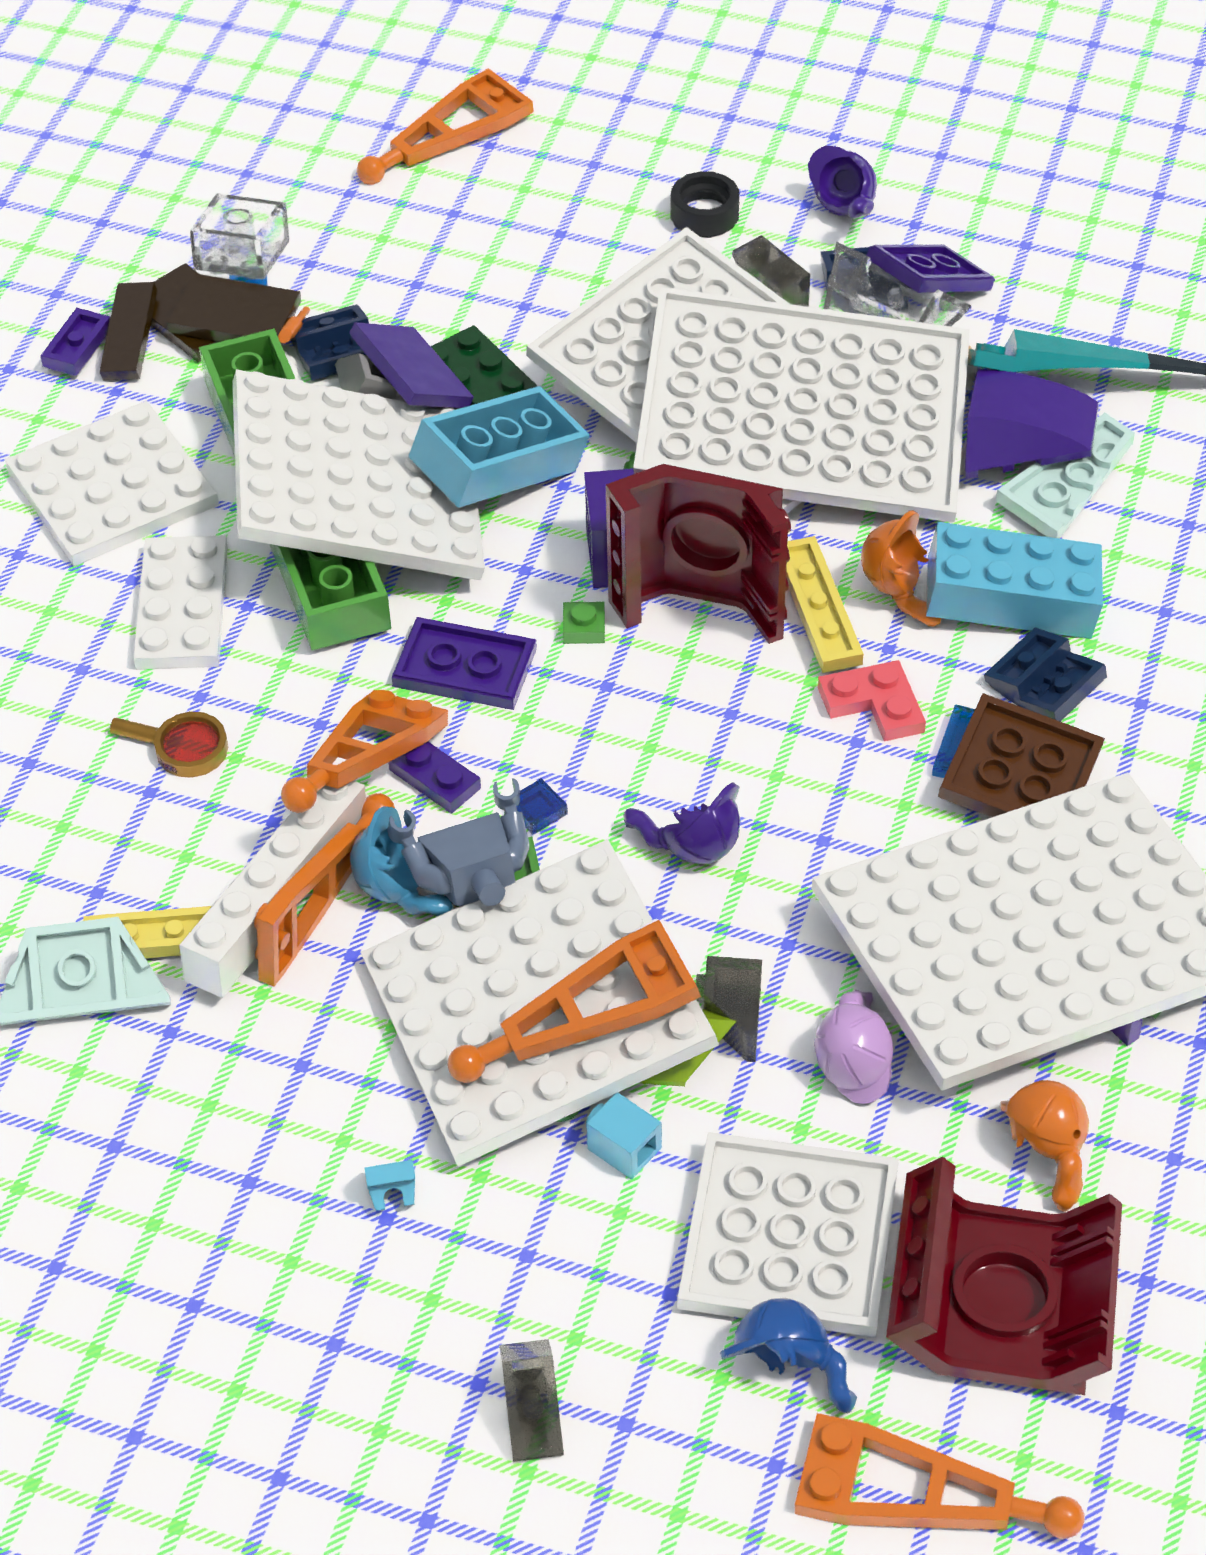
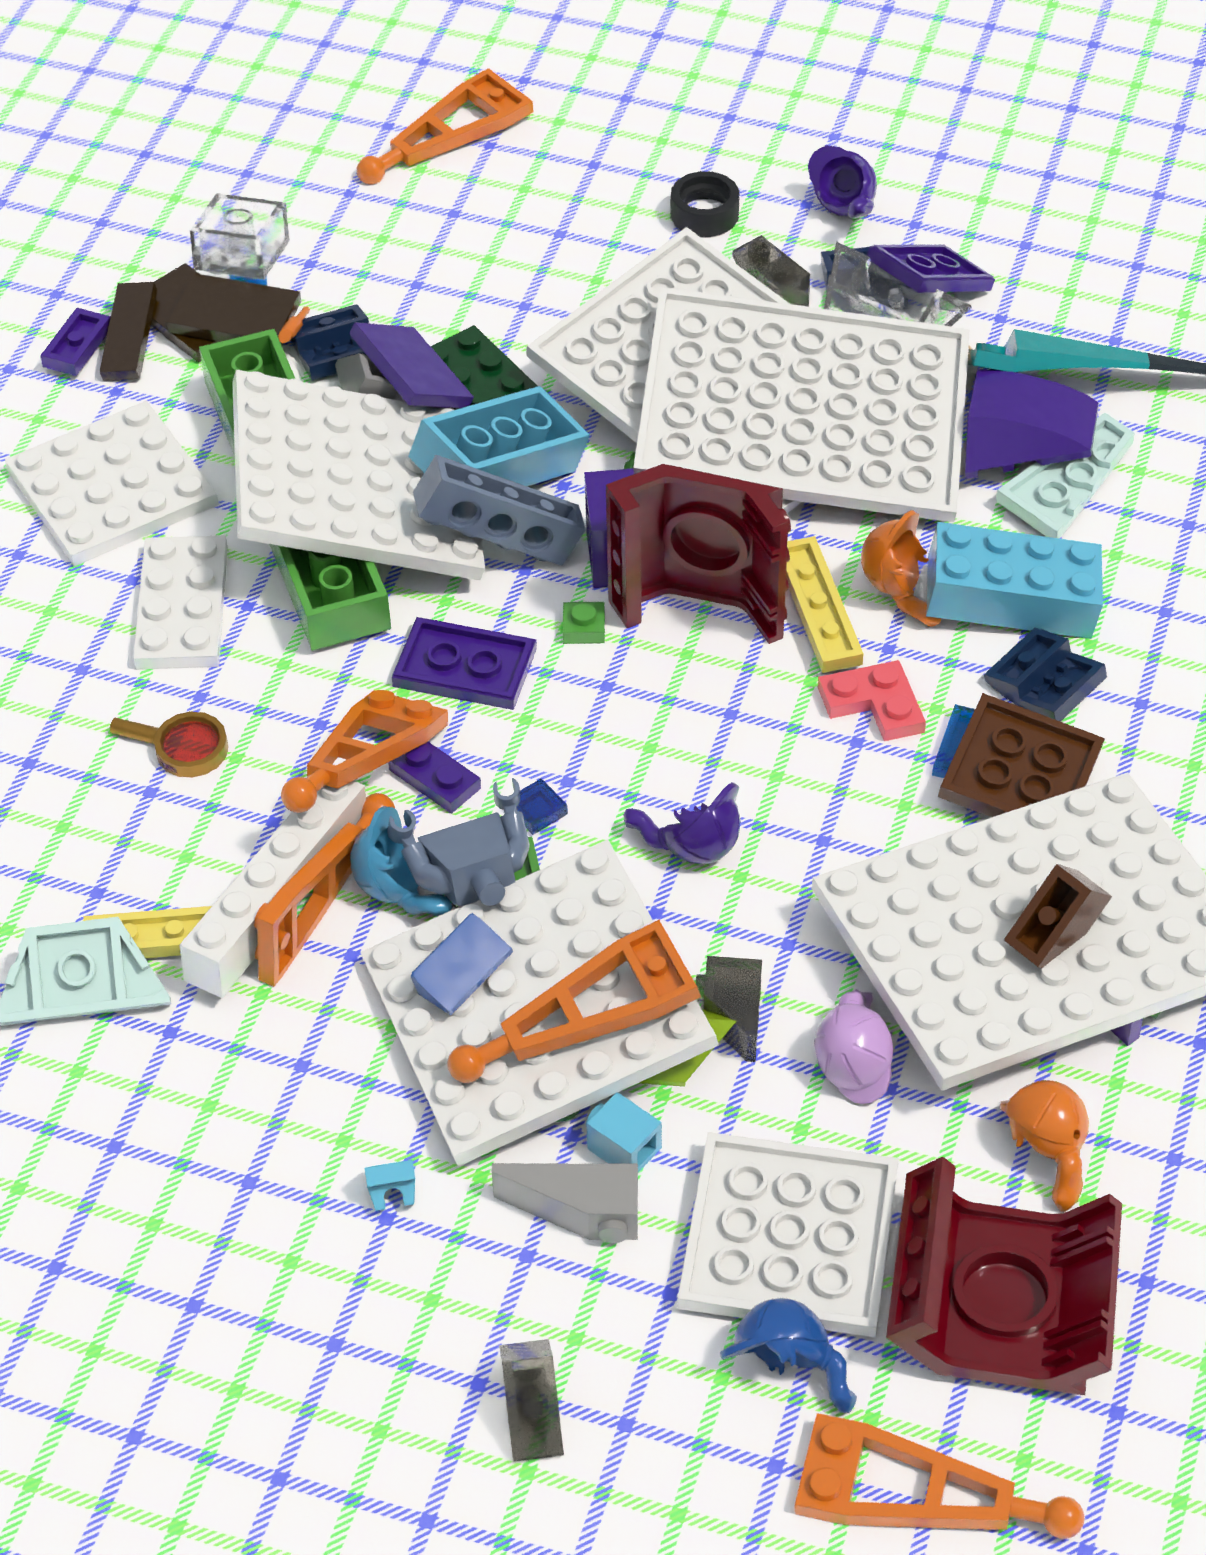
none -> slope [411,913,513,1016]
none -> sand blue brick [413,455,586,566]
none -> light grey slope [491,1163,638,1243]
none -> reddish brown slope [1004,864,1113,968]

